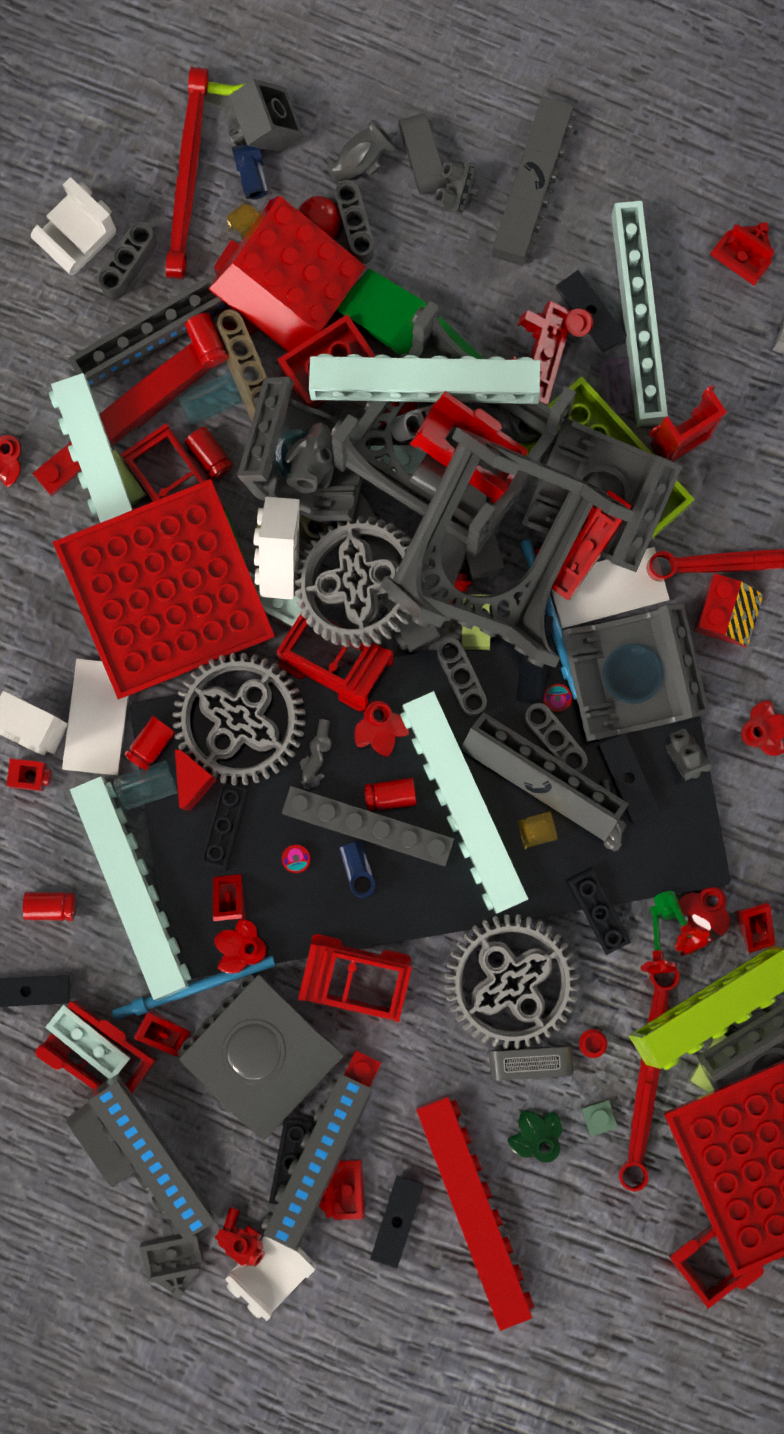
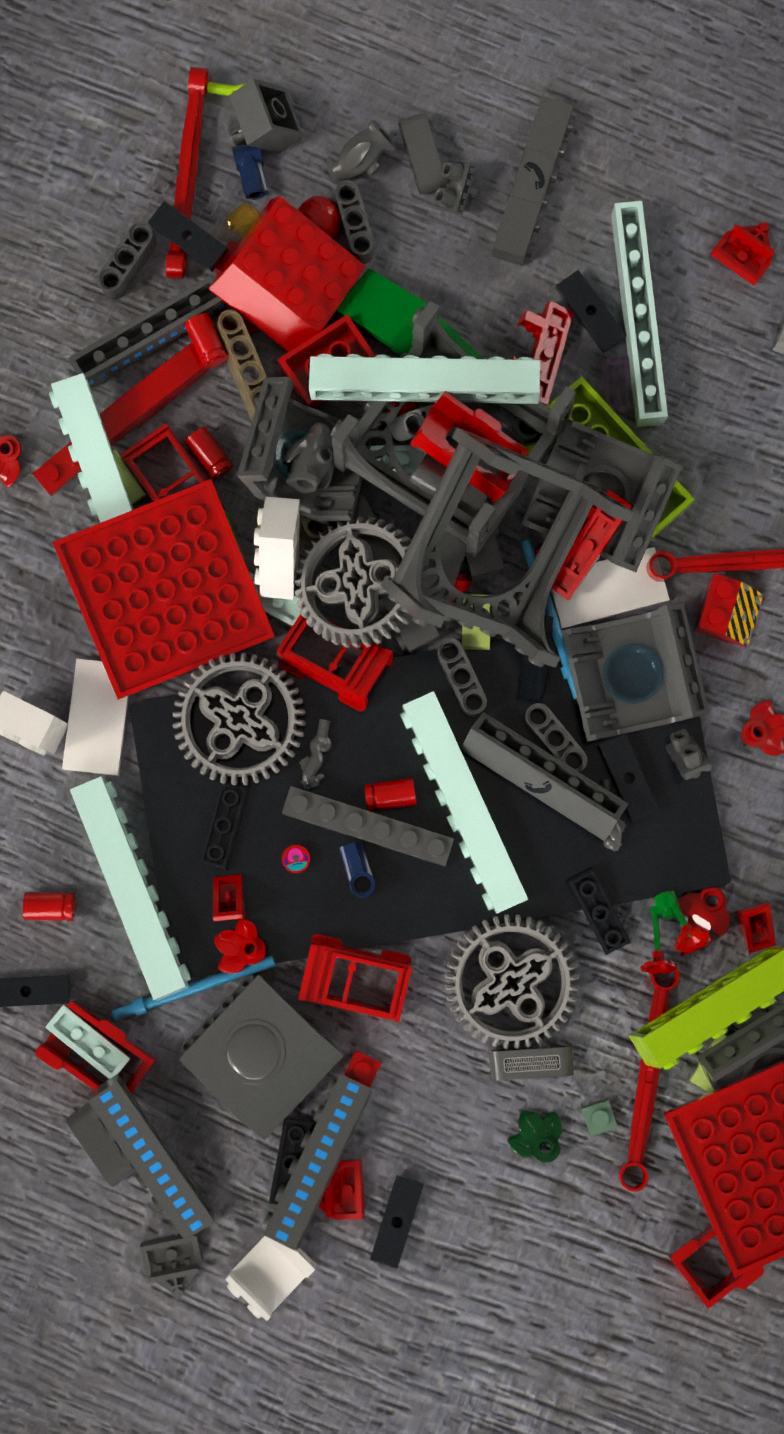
red brick [6,758,52,792] -> none
white piece [31,177,116,275] -> none
clear light blue slope [114,761,177,811] -> none
red piece [124,716,175,771] -> none
red slope [134,1011,191,1057] -> none
red slope [175,750,217,811] -> none
clear light blue slope [177,373,241,425] -> none
red piece [215,1207,265,1267] -> none
red plate [354,701,409,757] -> none
red brick [416,1095,535,1331] -> none
clear yellow window [518,811,558,848] -> none
tile [543,684,572,713] -> none
red plate [566,308,593,337] -> none
red plate [579,1029,607,1058] -> none
red piece [649,385,727,462] -> none
none -> black tile [147,201,229,272]

